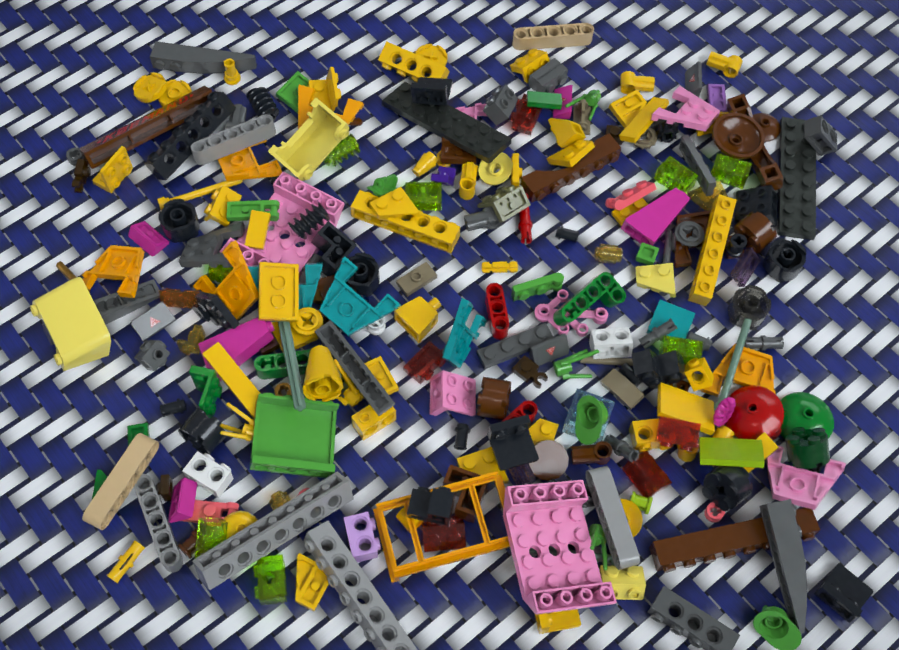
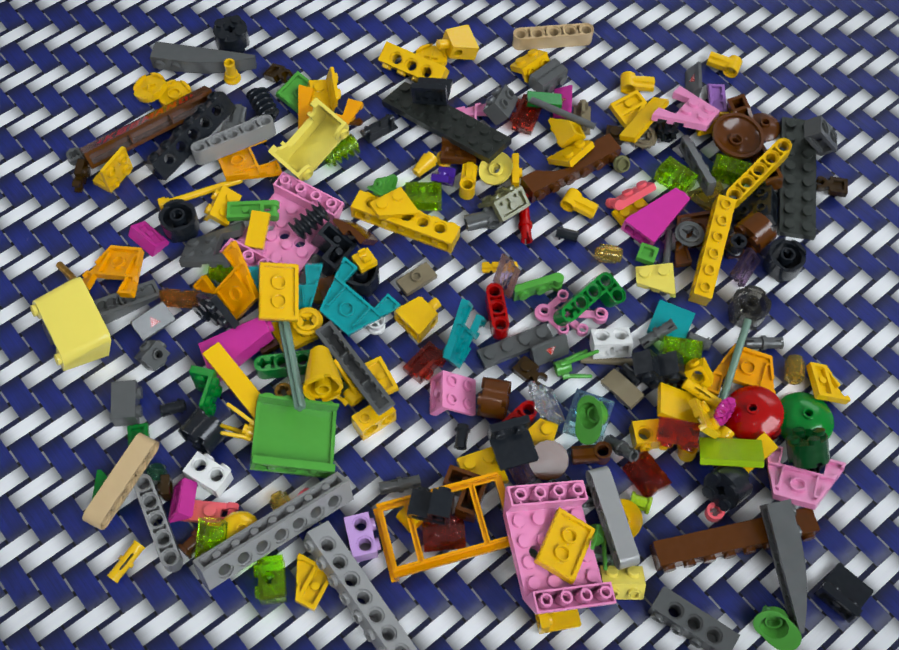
clear yellow bracket [177,324,206,355] -> none
bright green plant [565,90,601,121] -> none
none -> dark grey brick [110,380,143,427]
none -> clear green plate [146,463,167,481]
none -> black brick [213,15,250,53]
none -> dark brown plate [263,63,293,83]
none -> reddish brown slope [332,218,378,245]
none -> yellow tile [351,247,378,274]
none -> black hinge [359,114,398,144]
none -> dark grey pin [379,474,421,495]
none -> yellow torso [436,25,479,60]
none -> piece [493,254,520,298]
none -> clear plate [528,381,565,425]
none -> dark grey bar [529,97,596,130]
none -> yellow tile [534,507,595,584]
none -> yellow piece [560,188,599,219]
none -> olive plate [613,155,630,173]
none -> yellow pin [681,377,722,410]
none -> yellow wing [689,398,721,439]
none -> yellow beam [725,138,792,208]
none -> clear yellow brick [784,354,805,385]
none -> yellow wing [806,362,851,404]
none -> dark brown plate [816,176,848,197]

